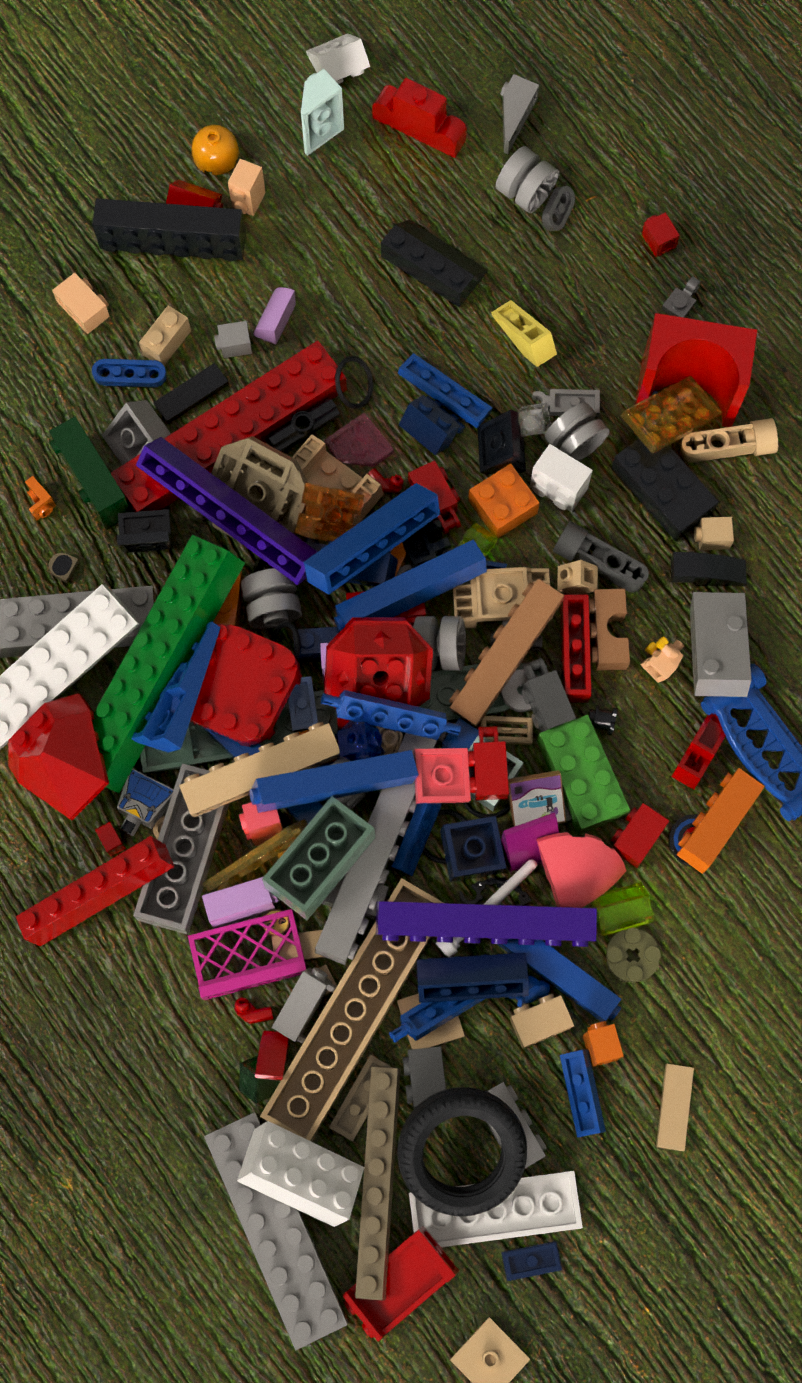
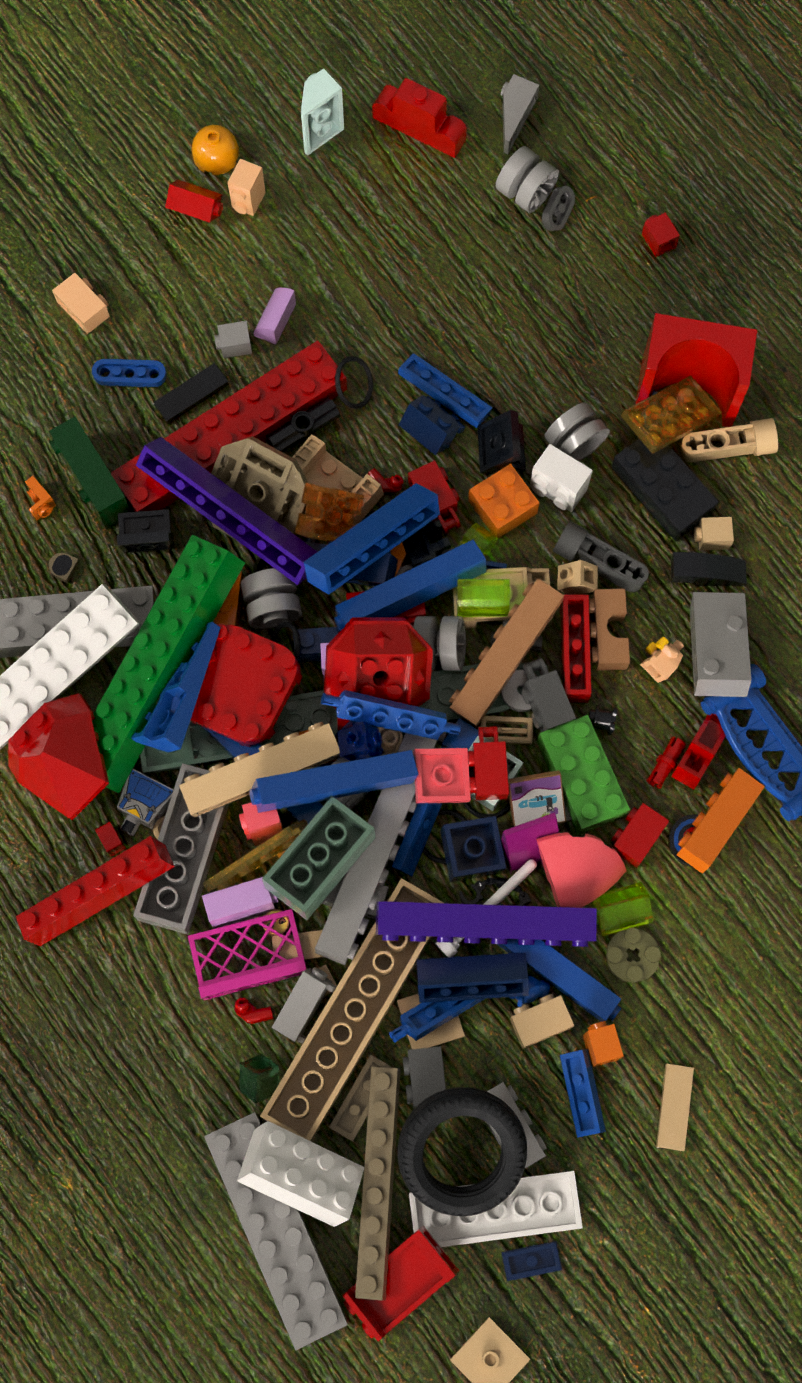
black brick [92,198,246,261] -> none
light grey slope [102,400,171,465] -> none
tan brick [139,305,191,366] -> none
red slope [255,1030,289,1080] -> none
medium blue plate [288,676,318,733] -> none
white slope [306,33,370,84] -> none
clear pink plate [324,413,394,467] -> none
black slope [381,219,487,307] -> none
light yellow slope [491,300,557,367] -> none
clear brick [518,403,551,436] -> none
light grey plate [532,389,600,417] -> none
flat silver plate [661,276,701,318] -> none
none -> clear neon green brick [457,579,510,617]
none -> red pin [646,737,686,789]

